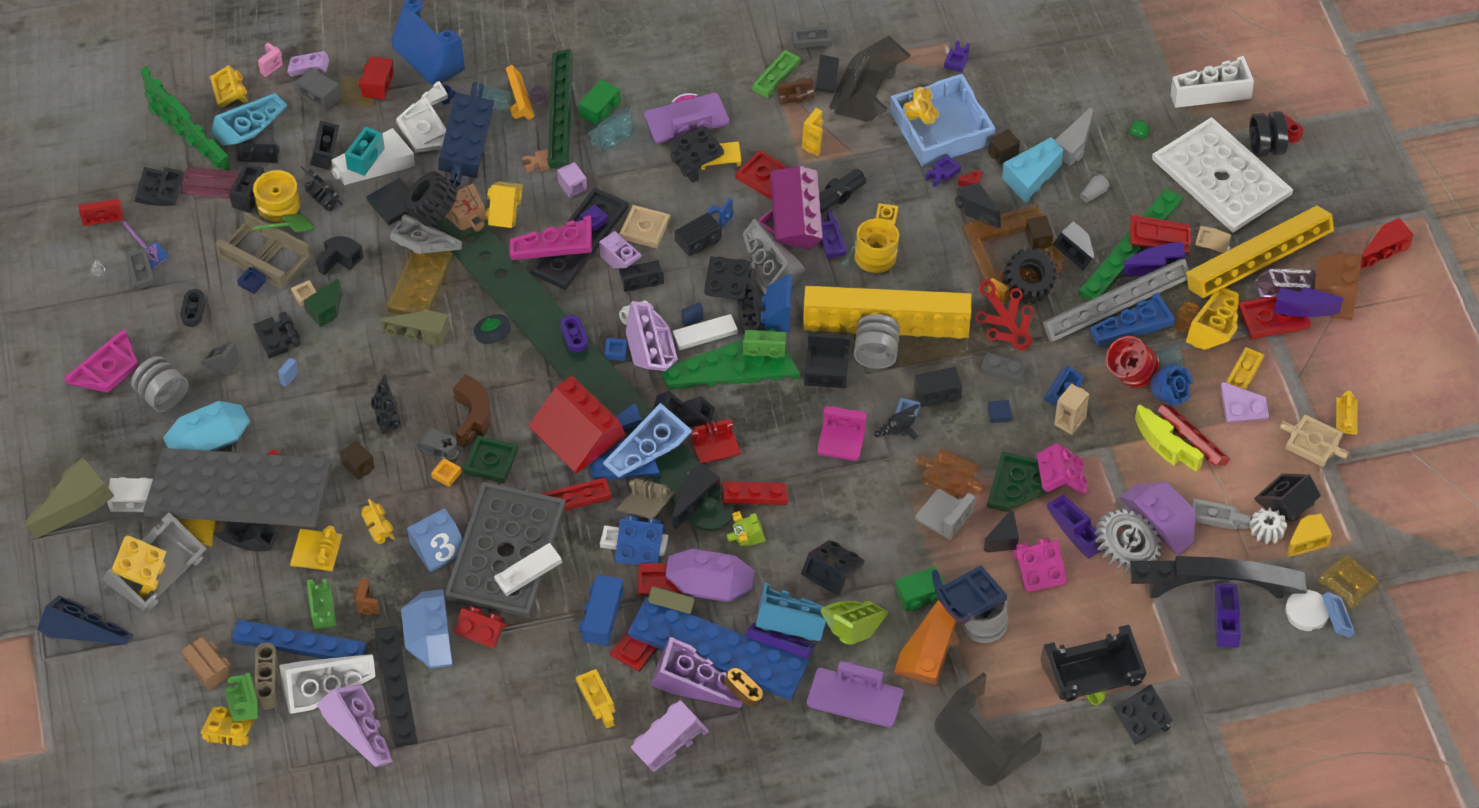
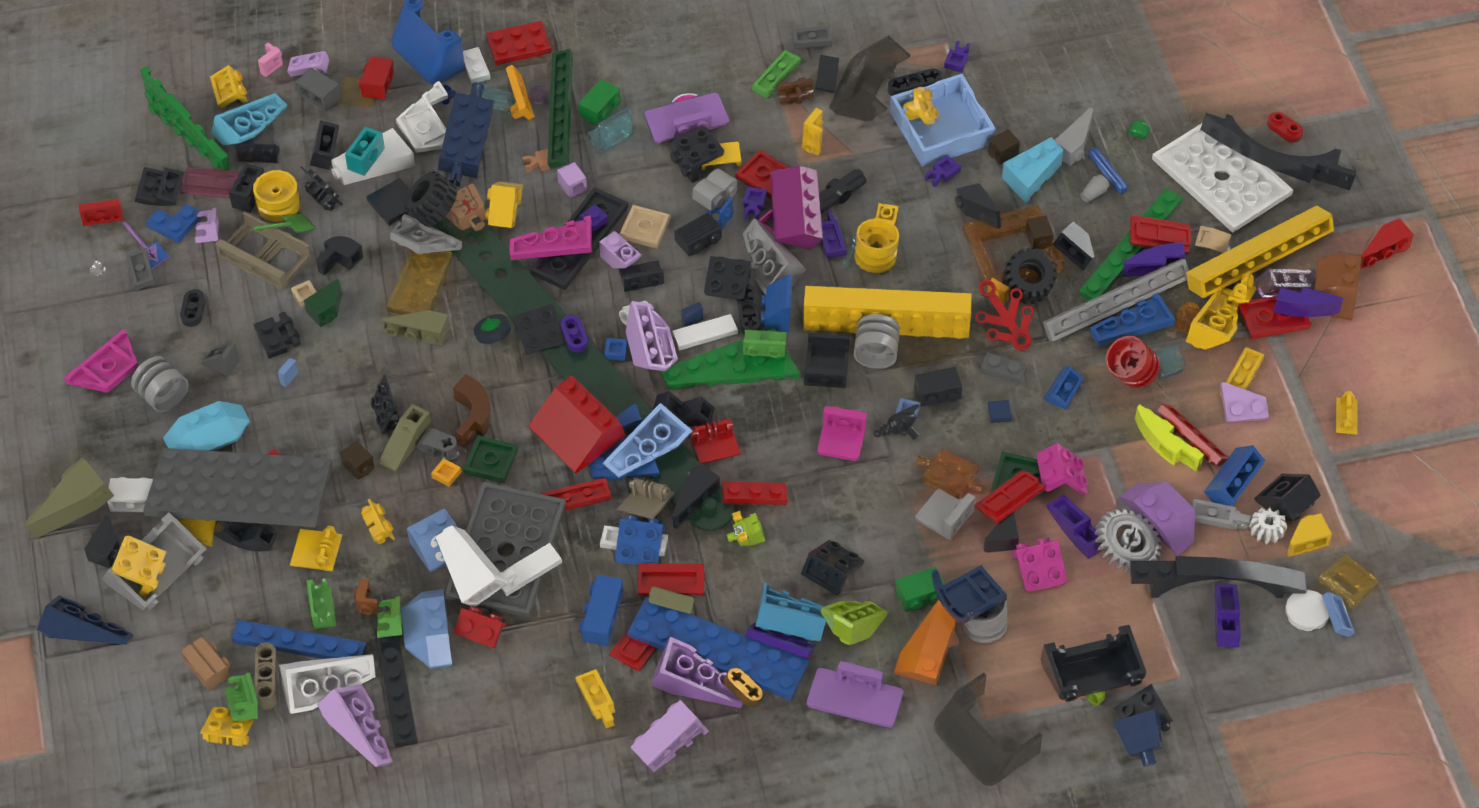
clear blue plate [237,267,267,294] -> none
medium lavender wedge [665,549,755,602] -> none
red tile [957,170,983,187] -> none
tan brick [1054,384,1089,435] -> none
blue cone [1151,363,1193,405] -> none
white wedge [1170,56,1254,108] -> none
black wheel [1249,111,1288,157] -> none
tan plate [1280,415,1349,467] -> none
none -> black slope [84,515,120,569]
none -> blue plate [145,204,203,243]
none -> lavender hinge [195,207,220,243]
none -> bright green hinge [377,596,402,638]
none -> olive slope [378,404,432,472]
none -> white slope [436,525,508,607]
none -> white plate [463,47,490,83]
none -> red plate [486,21,552,65]
none -> black hinge [513,304,566,355]
none -> light grey brick [692,168,737,210]
none -> dark purple plate [743,187,767,220]
none -> black beam [888,68,942,96]
none -> red piece [974,471,1045,524]
none -> blue axle [1088,147,1128,194]
none -> dark blue torso [1113,709,1163,767]
none -> black slope [1200,113,1357,191]
none -> blue brick [1204,445,1265,506]
none -> yellow hinge [1228,273,1257,303]

